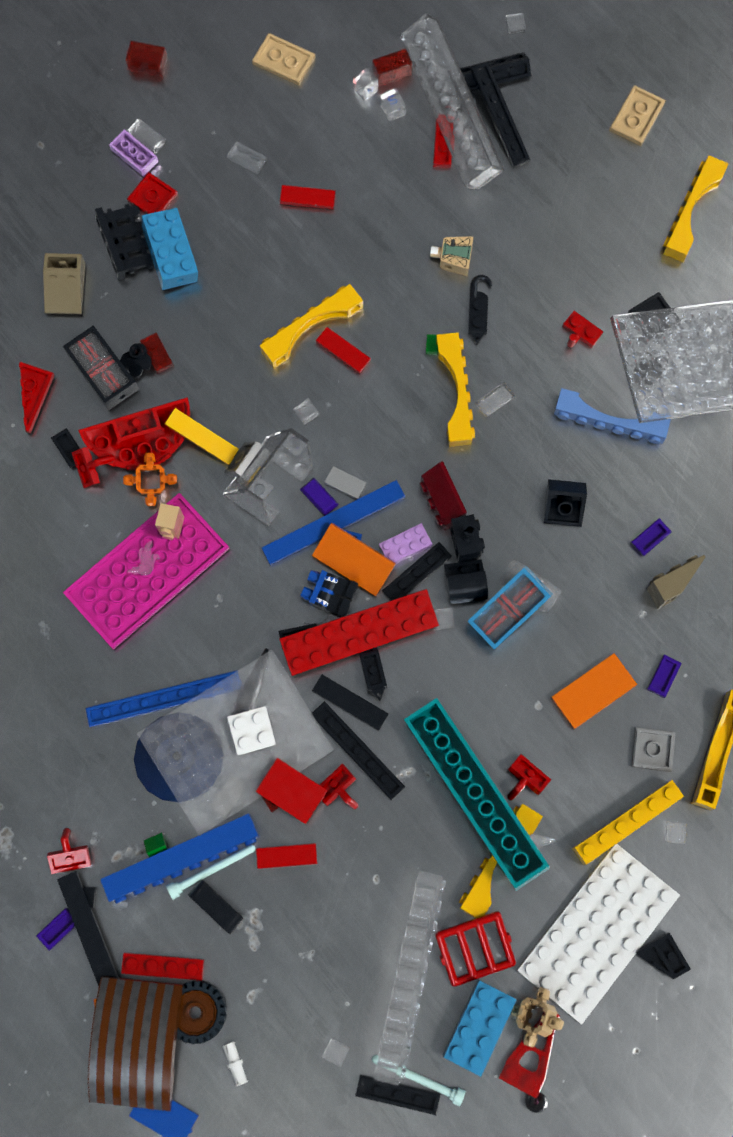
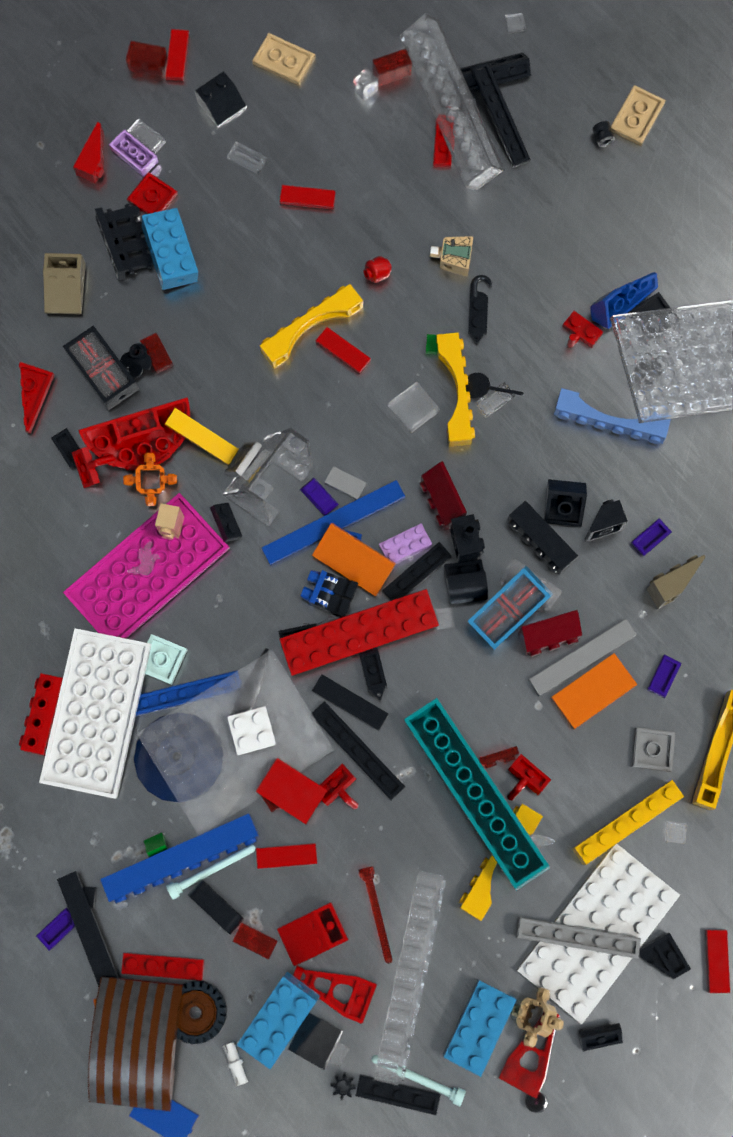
plate [47,828,92,874] -> none
clear tile [294,398,320,425] -> none
clear brick [380,88,406,121] -> none
red bar [435,911,516,987] -> none
yellow arch [663,155,729,262] -> none
none -> red brick [19,673,63,756]
none -> white plate [39,628,152,799]
none -> red slope [73,122,104,183]
none -> light aqua plate [145,634,187,685]
none -> red tile [165,29,189,81]
none -> black slope [195,71,247,127]
none -> black plate [210,503,242,542]
none -> clear red plate [233,923,278,960]
none -> dark azure brick [237,972,320,1069]
none -> red slope [277,902,349,966]
none -> black tile [288,1012,343,1070]
none -> red plate [293,966,377,1024]
none -> black gear [330,1072,356,1100]
none -> clear red piece [358,866,393,964]
none -> red head [363,256,392,283]
none -> clear tile [388,382,440,433]
none -> black piece [465,373,524,399]
none -> clear red plate [478,746,519,769]
none -> black brick [507,500,578,575]
none -> light grey tile [516,917,641,959]
none -> dark red slope [518,610,582,657]
none -> light grey tile [529,619,637,697]
none -> black plate [579,1023,623,1051]
none -> black slope [585,499,628,542]
none -> blue wedge [590,272,658,329]
none -> black wheel [592,121,615,147]
none -> red tile [706,930,730,993]

